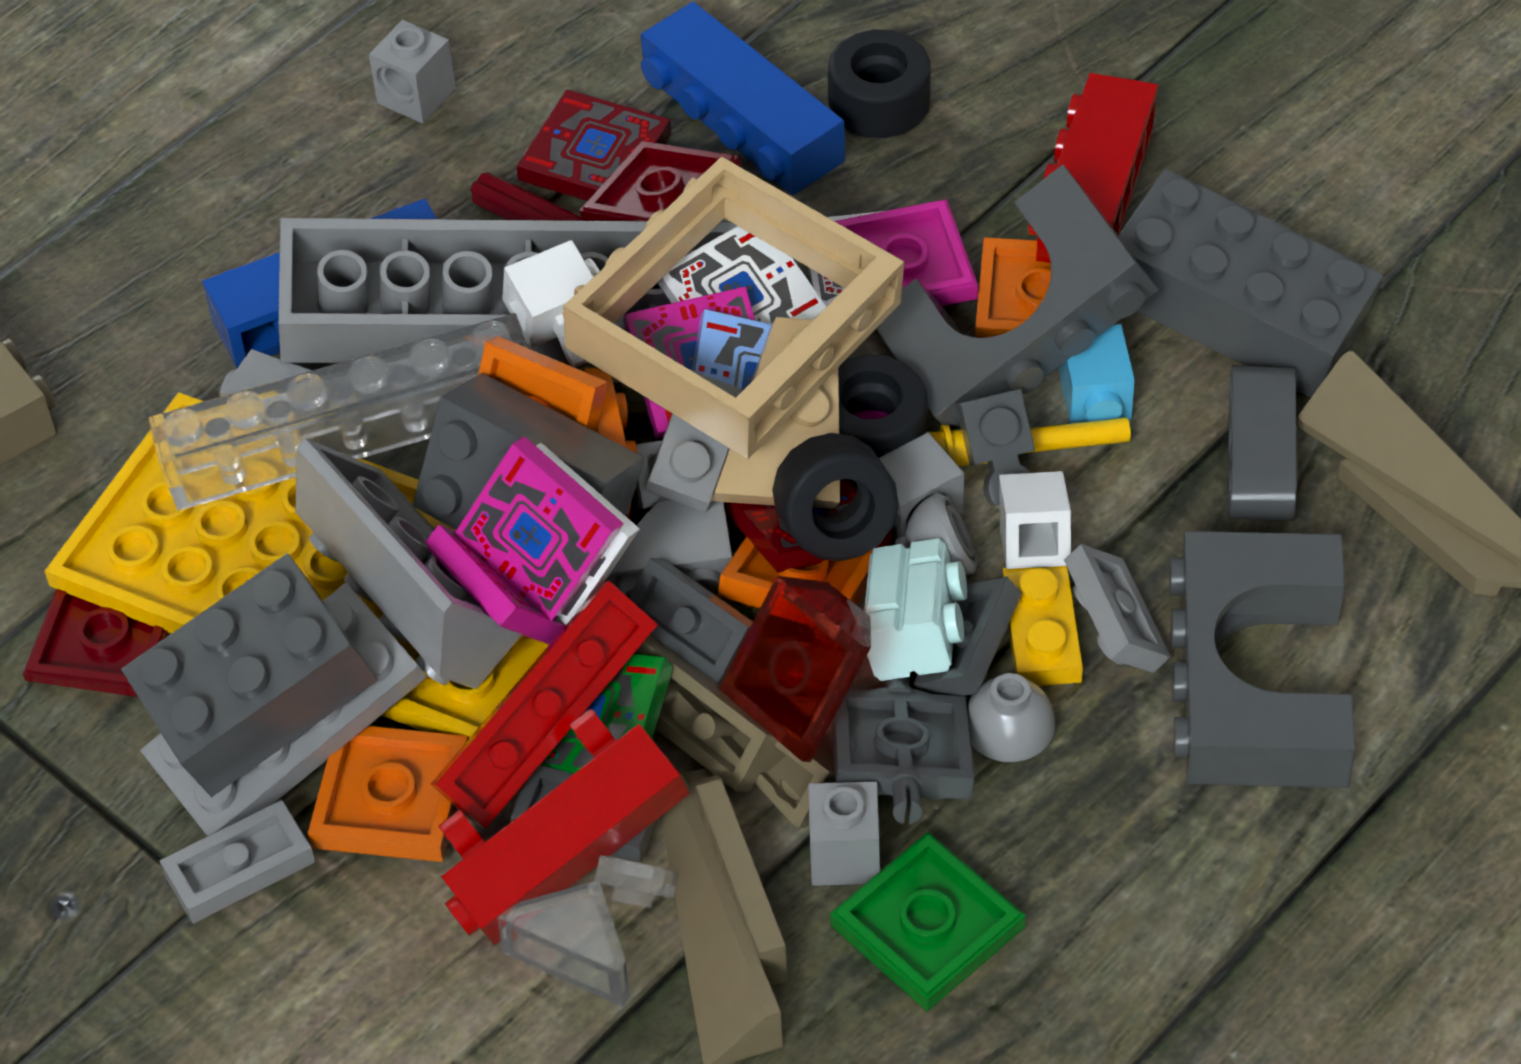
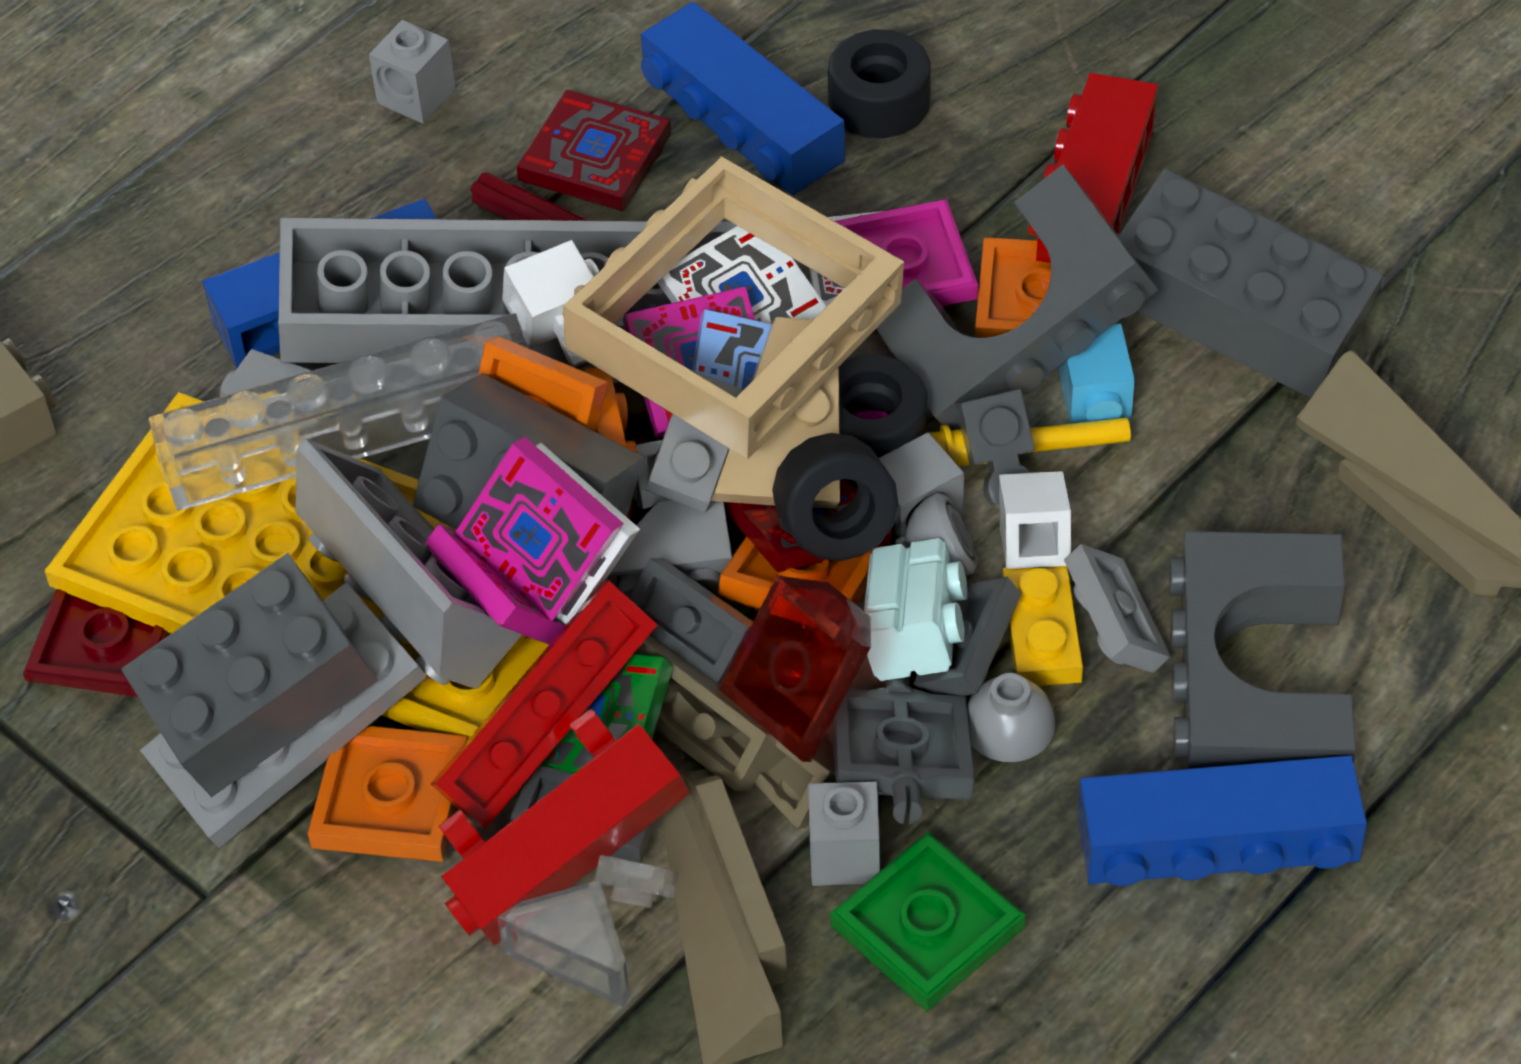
light grey plate [159,800,315,924] -> none
dark red tile [579,141,742,221] -> none
dark grey beam [1228,365,1297,521] -> none
none -> blue brick [1077,755,1367,886]

